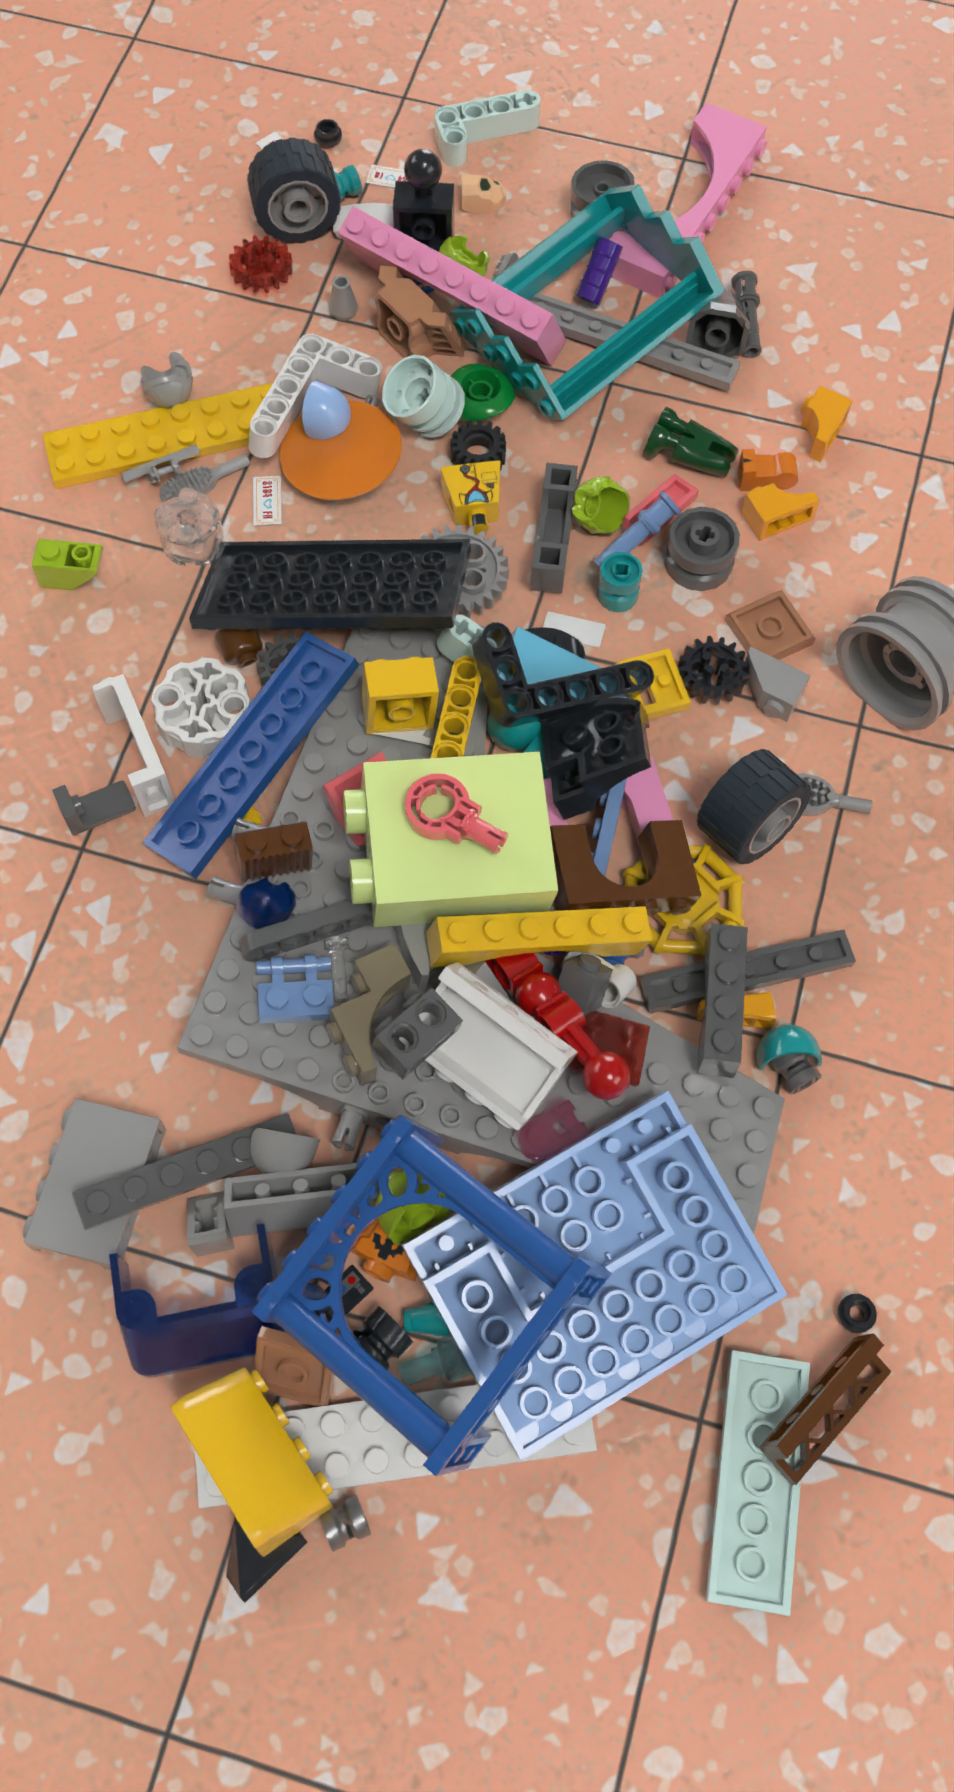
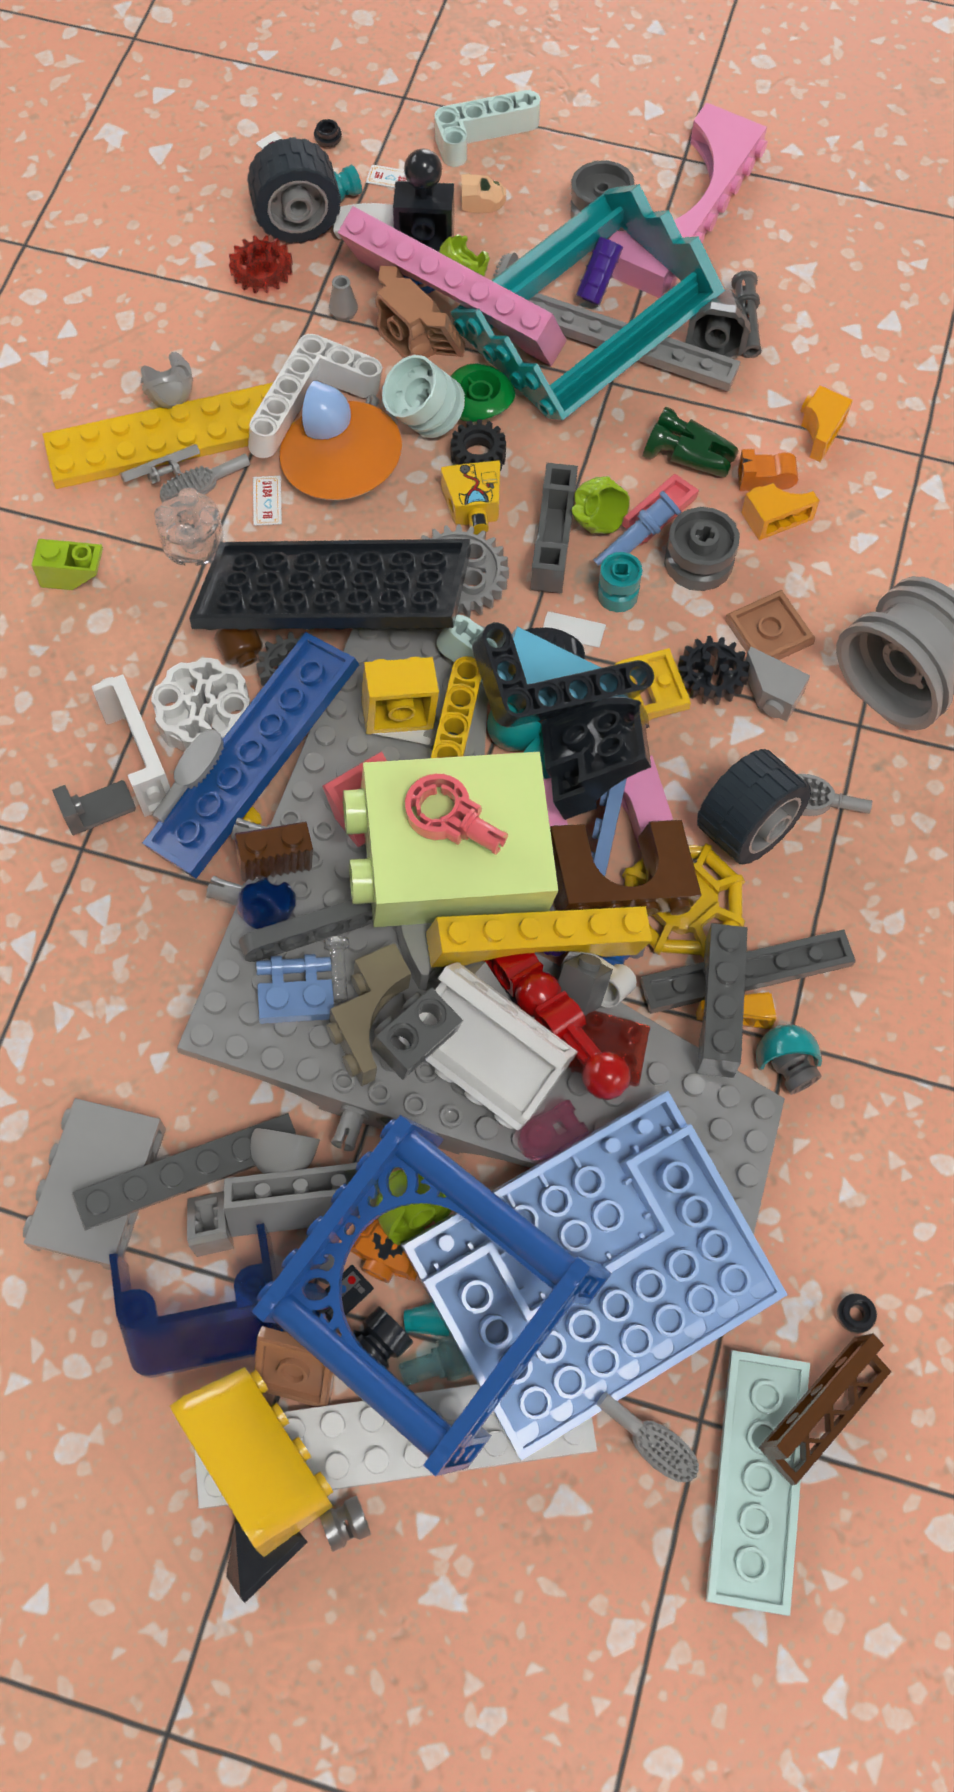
none -> light grey piece [152,730,224,823]
none -> light grey piece [597,1392,699,1482]

